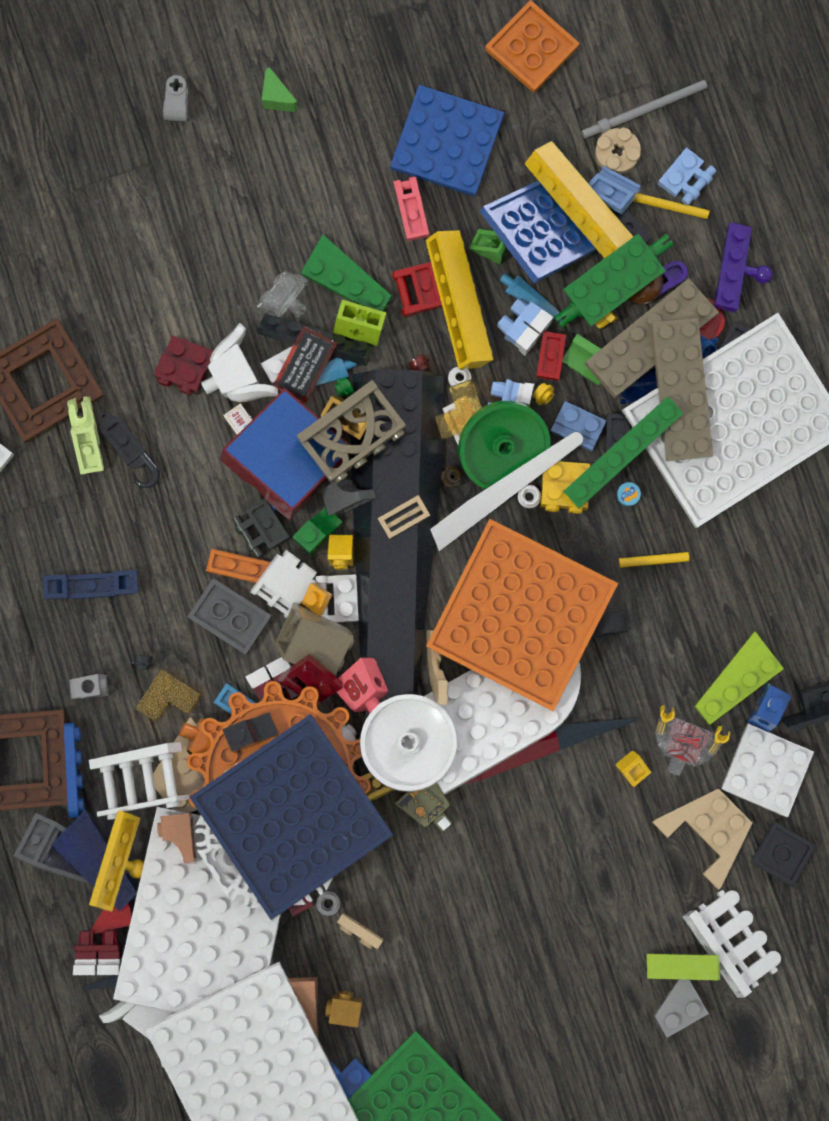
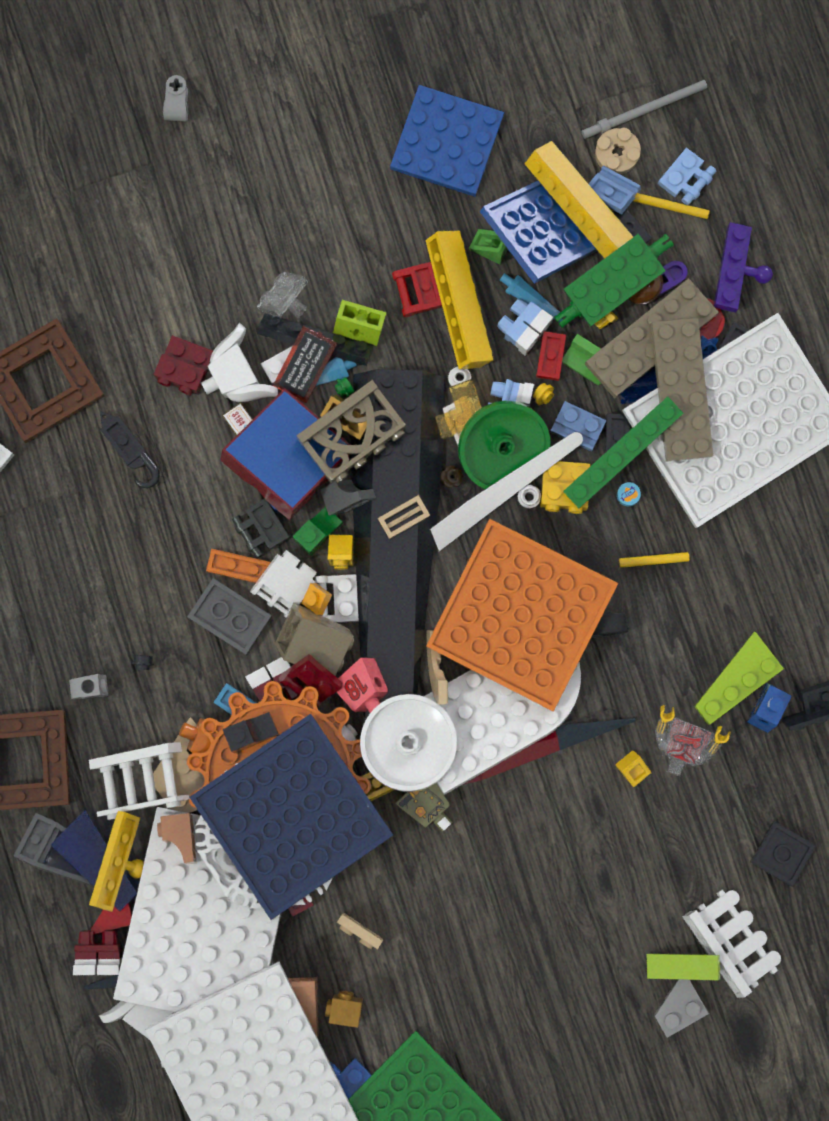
dark blue slope [43,570,138,600] -> none
blue plate [64,723,85,818] -> none
yellowish green plate [67,397,104,474] -> none
clear yellow plate [135,669,201,721] -> none
bright green slope [262,67,298,112] -> none
green wing [301,235,392,312] -> none
light grey plate [316,891,340,916] -> none
coral plate [393,176,429,242] -> none
clear red plate [408,354,429,371] -> none
orange plate [485,0,580,93] -> none
tan wing [652,789,752,890] -> none
white plate [721,724,814,817] -> none

